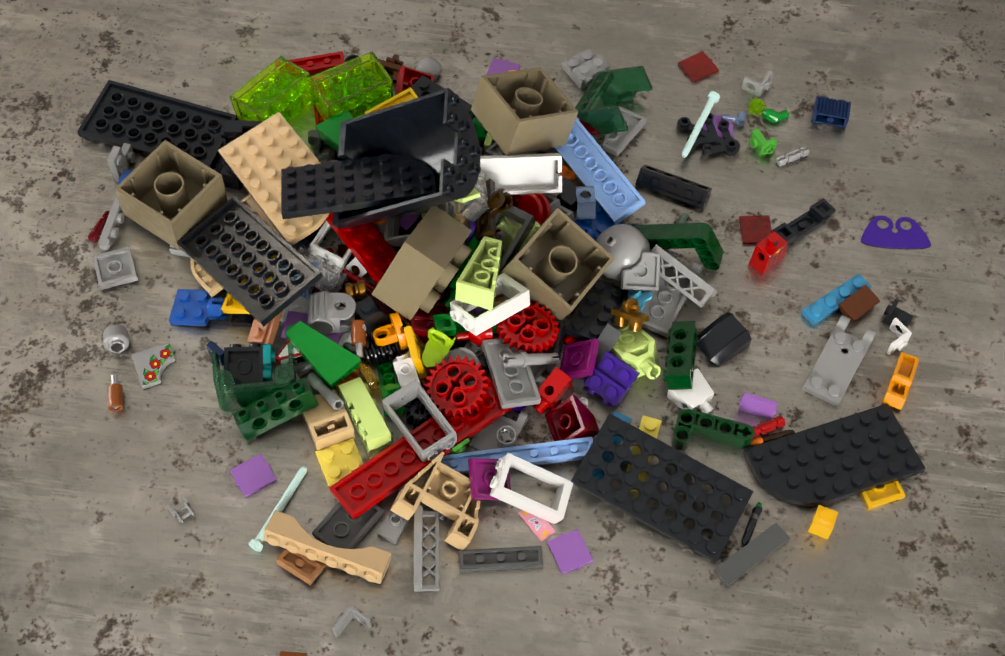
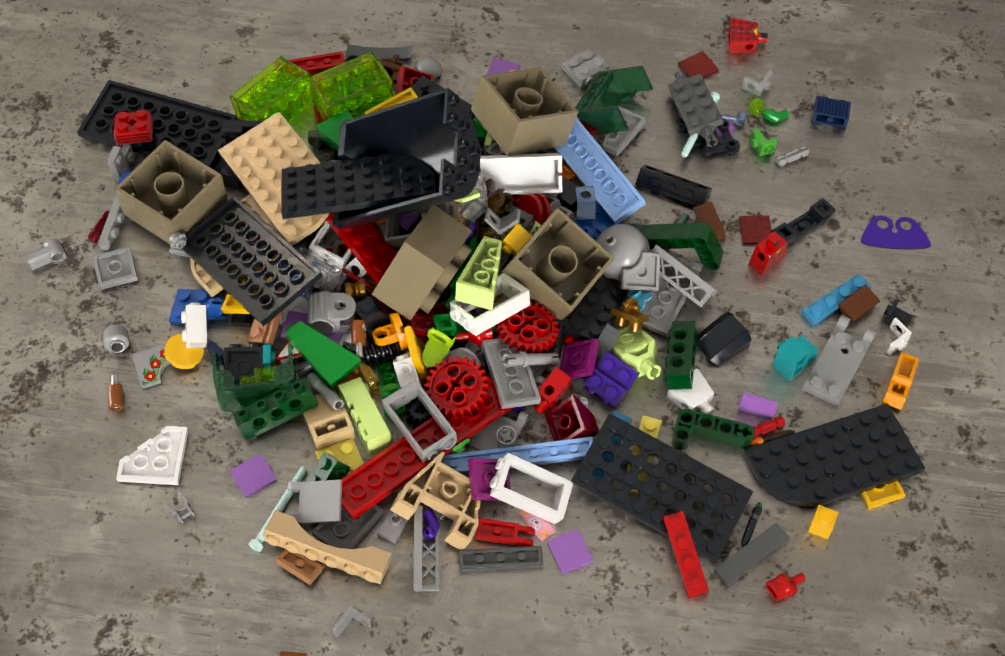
none -> light grey piece [25,239,67,270]
none -> red brick [114,110,153,145]
none -> white plate [116,426,188,485]
none -> yellow tile [164,334,204,369]
none -> light grey plate [169,232,187,249]
none -> white brick [181,303,207,348]
none -> clear neon green piece [240,366,282,389]
none -> light grey flag [287,479,342,525]
none -> dark green bracket [306,451,351,482]
none -> dark grey sticker [346,44,413,59]
none -> dark purple arm [423,509,440,539]
none -> red hinge [475,518,535,547]
none -> light grey bracket [484,208,521,235]
none -> yellow brick [502,224,532,256]
none -> red plate [663,511,709,598]
none -> dark grey plate [668,70,723,147]
none -> reddish brown hinge [693,201,726,241]
none -> red torso [728,18,768,53]
none -> red piece [766,572,806,601]
none -> teal brick [772,335,819,382]

